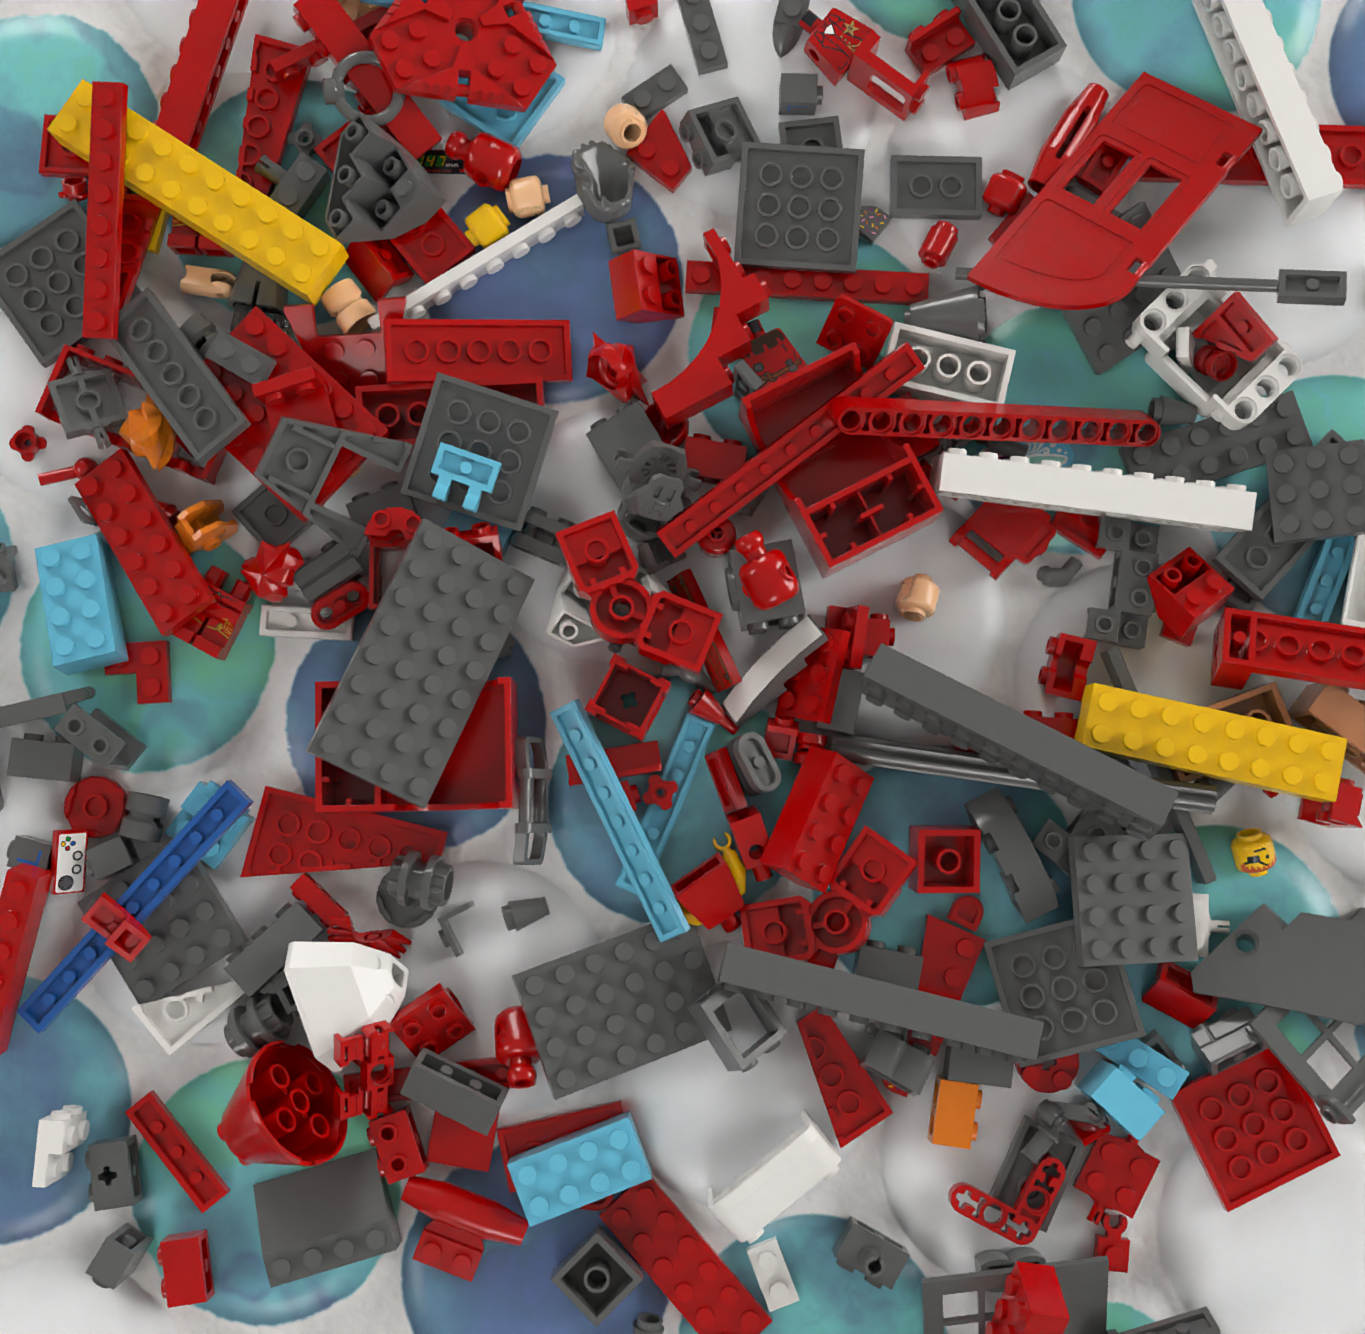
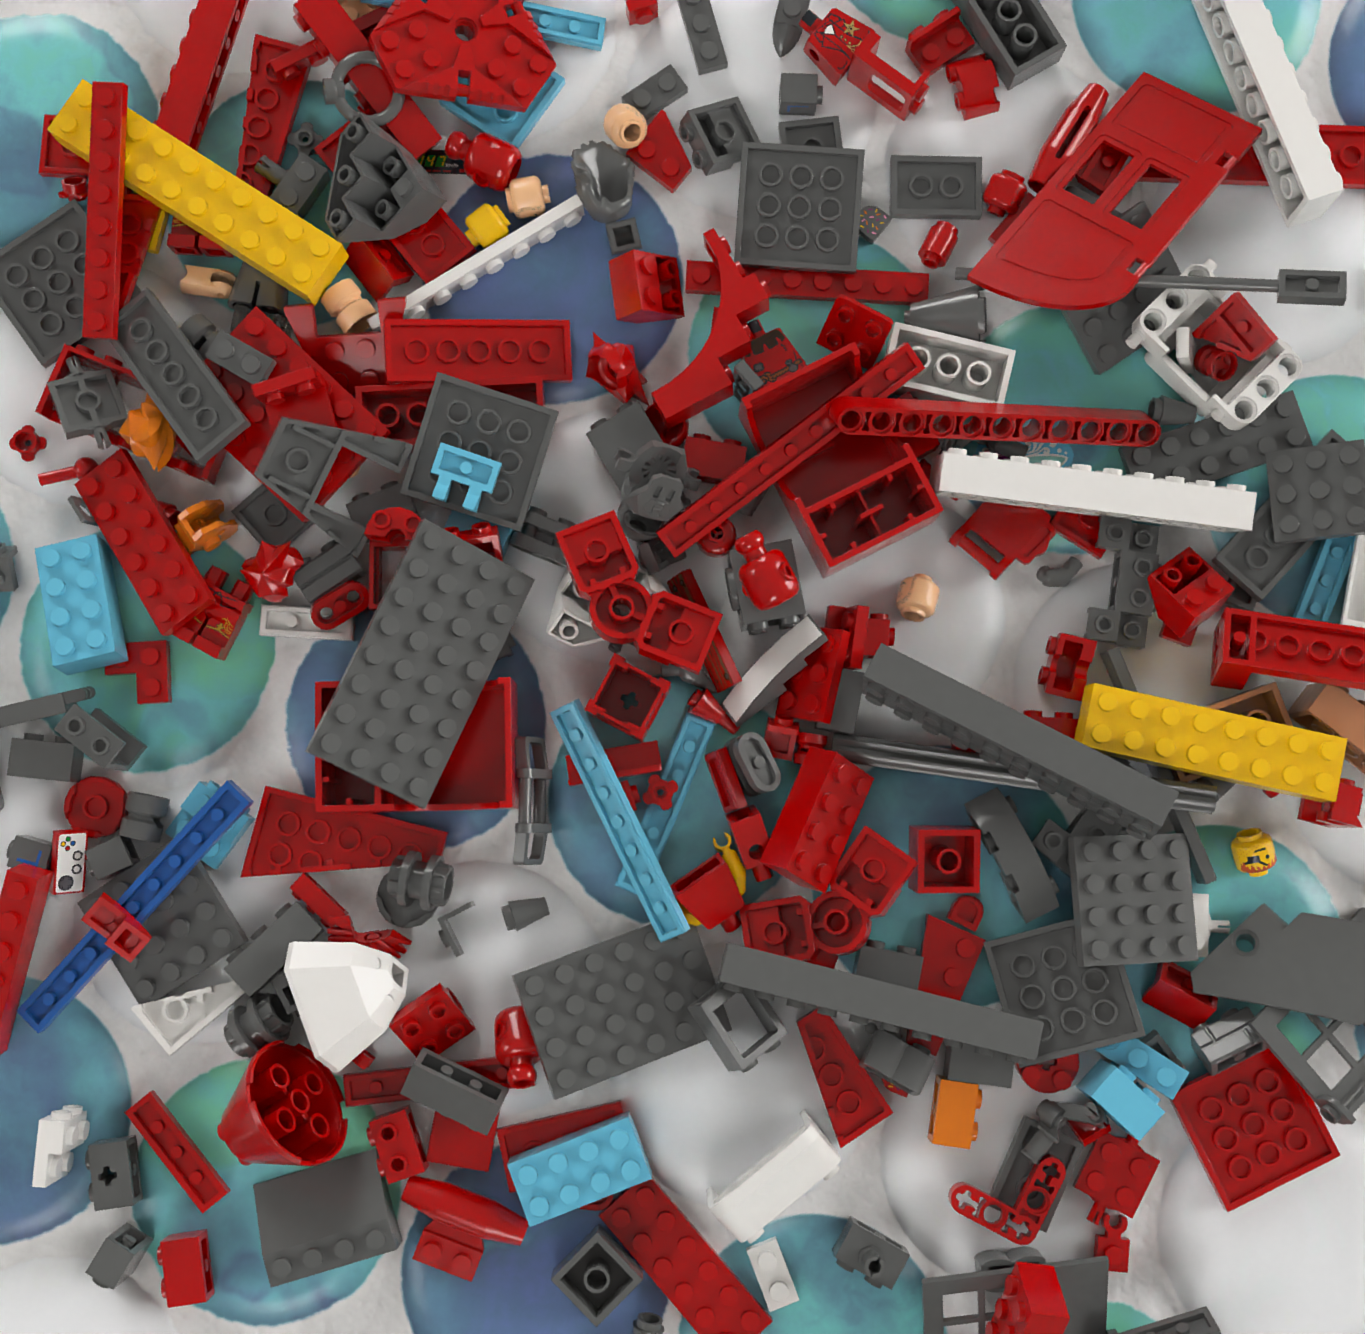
red piece [334,1020,395,1121] -> none

